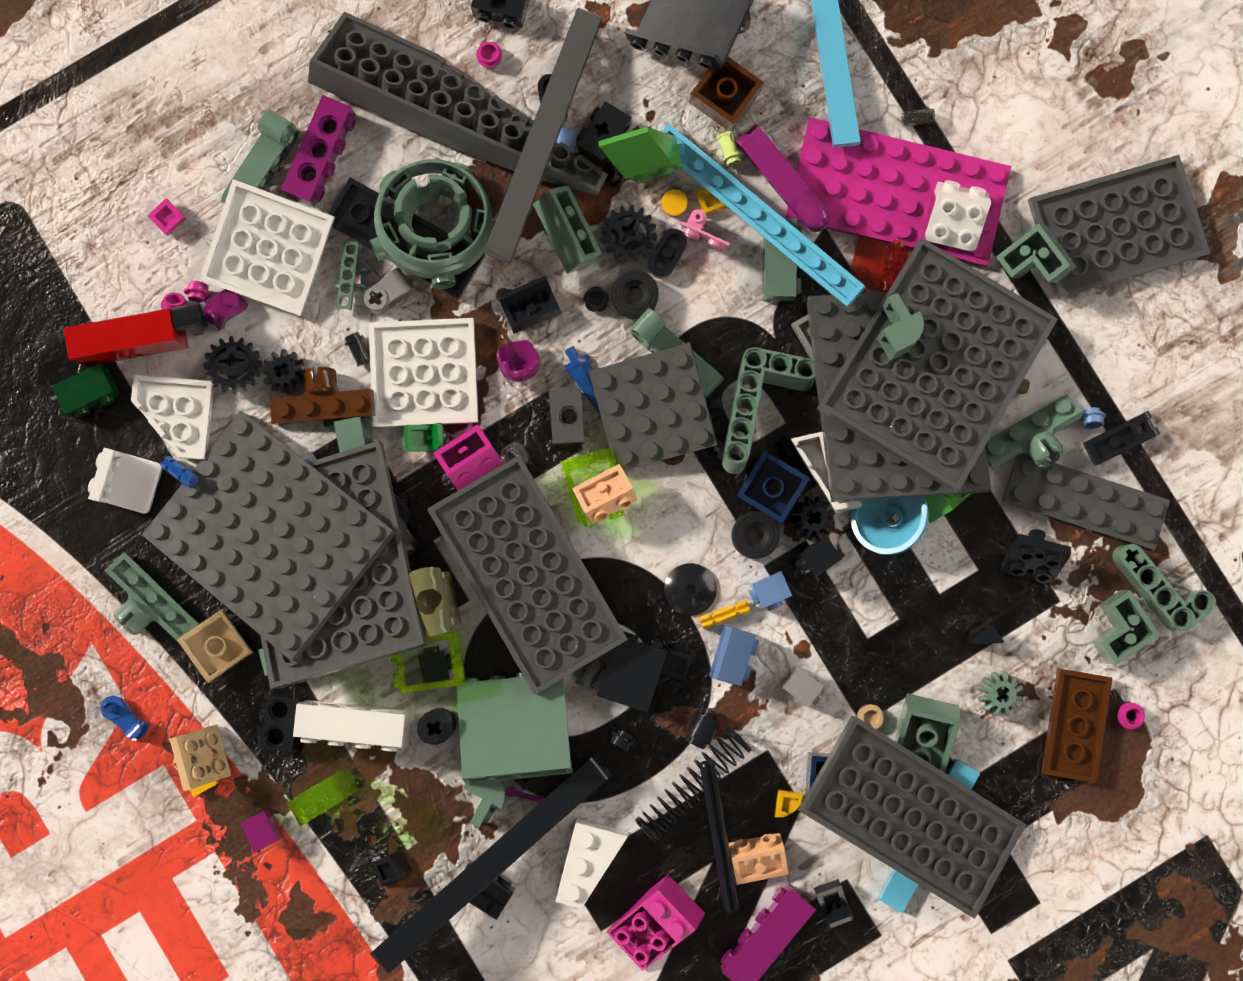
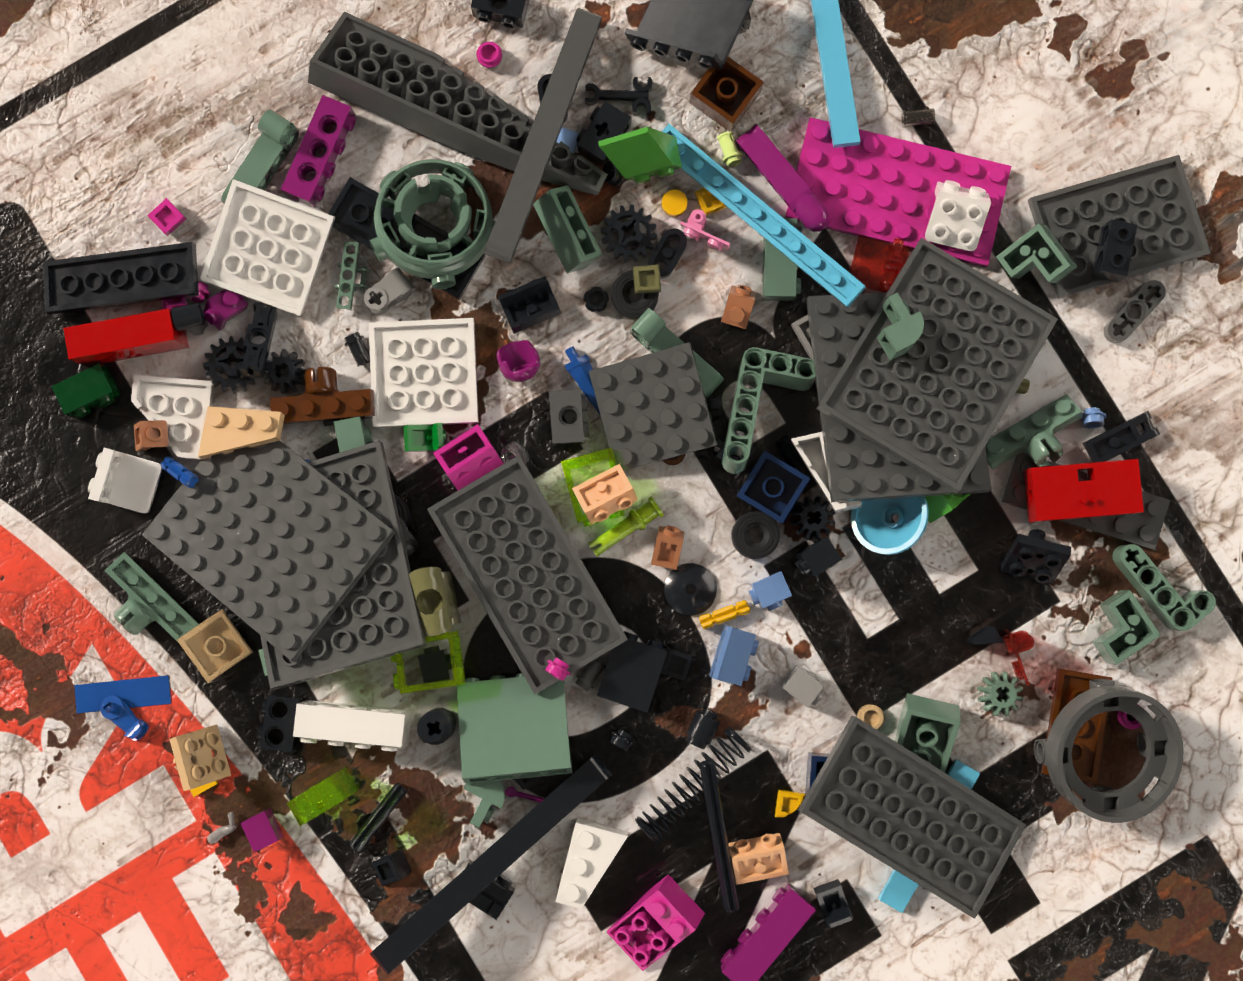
none -> black plate [43,242,199,315]
none -> blue sticker [74,675,171,713]
none -> nougat bracket [134,420,169,451]
none -> tan wing [198,406,285,460]
none -> light grey piece [207,812,237,844]
none -> black piece [239,302,278,378]
none -> black axle [349,782,407,852]
none -> dark pink plate [545,658,571,681]
none -> black bar [585,77,652,116]
none -> lime pin [588,496,665,557]
none -> olive tile [633,265,661,294]
none -> nougat bracket [651,525,684,570]
none -> nougat bracket [721,285,756,329]
none -> clear red hinge [1002,629,1034,686]
none -> red brick [1023,459,1144,523]
none -> dark grey piece [1034,679,1184,823]
none -> black brick [1092,219,1137,282]
none -> dark grey beam [1104,280,1166,343]

